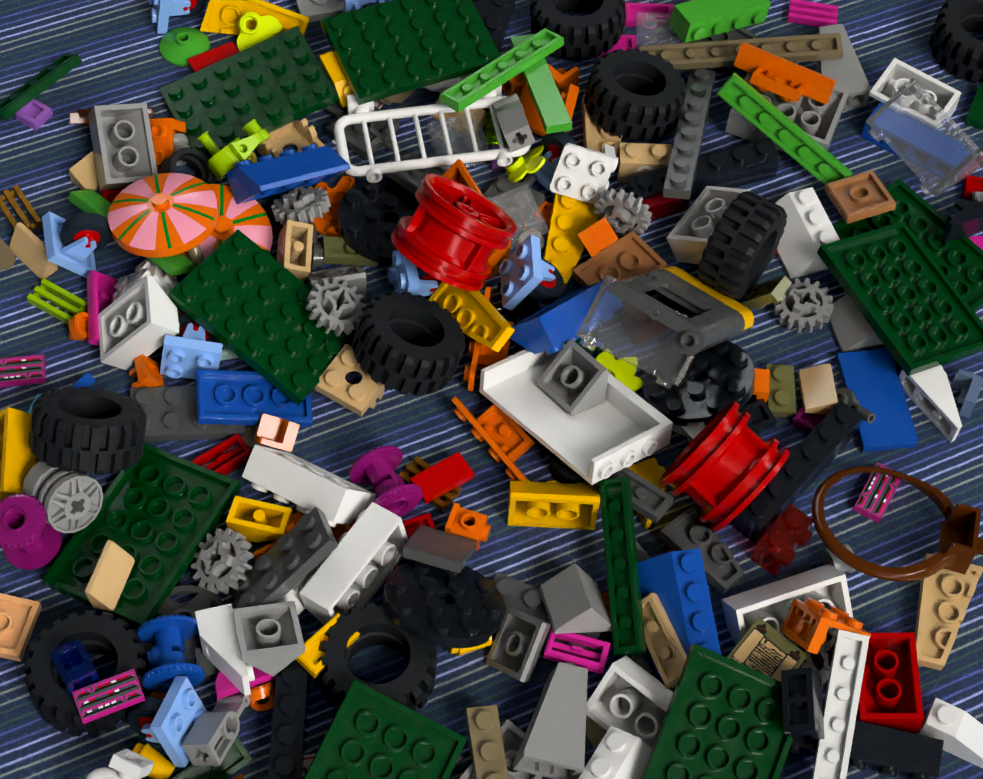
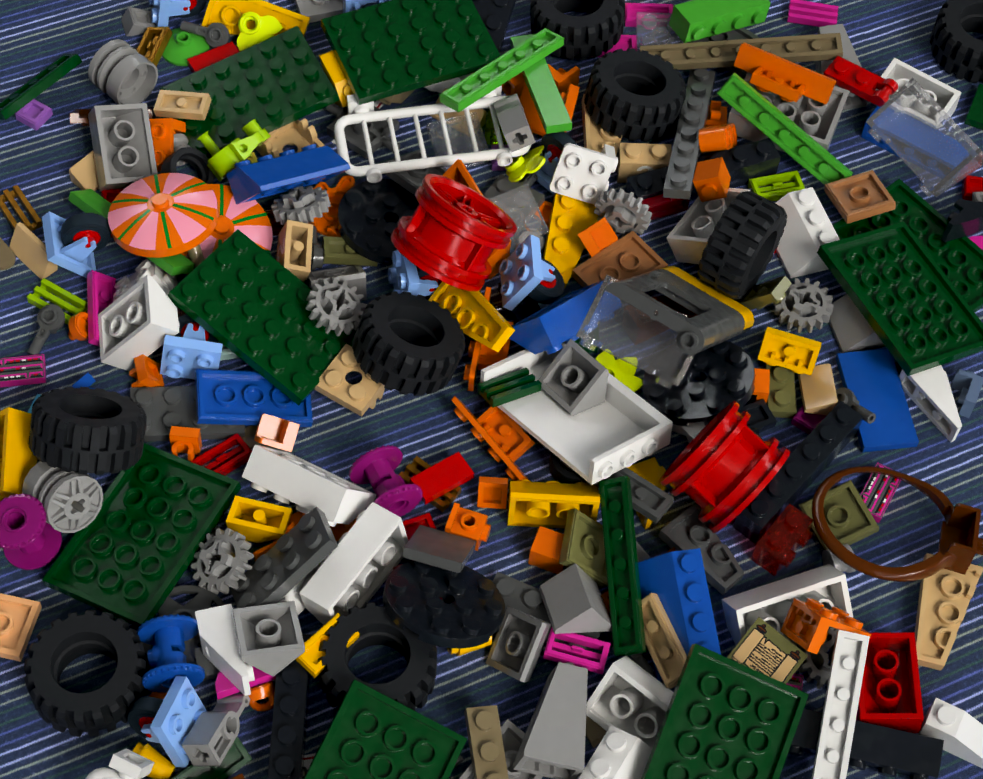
clear blue brick [50,639,100,697] -> none
tile [72,669,145,724] -> none
tan slope [84,540,135,611] -> none
black hinge [781,667,825,740] -> none
none -> dark grey plate [27,304,65,355]
none -> light grey wheel [88,39,158,104]
none -> light grey slope [121,7,155,36]
none -> pearl gold tile [137,27,173,67]
none -> tan plate [153,90,211,121]
none -> orange tile [169,426,202,461]
none -> dark grey plate [180,21,230,48]
none -> orange tile [477,476,508,509]
none -> dark green tile [478,368,542,408]
none -> orange brick [528,526,565,574]
none -> olive tile [559,508,608,588]
none -> orange brick [693,157,731,202]
none -> orange beam [699,123,737,153]
none -> orange tile [705,100,727,127]
none -> lime tile [747,170,805,202]
none -> yellow bracket [757,327,822,375]
none -> olive tile [799,480,879,550]
none -> red plate [824,56,898,107]

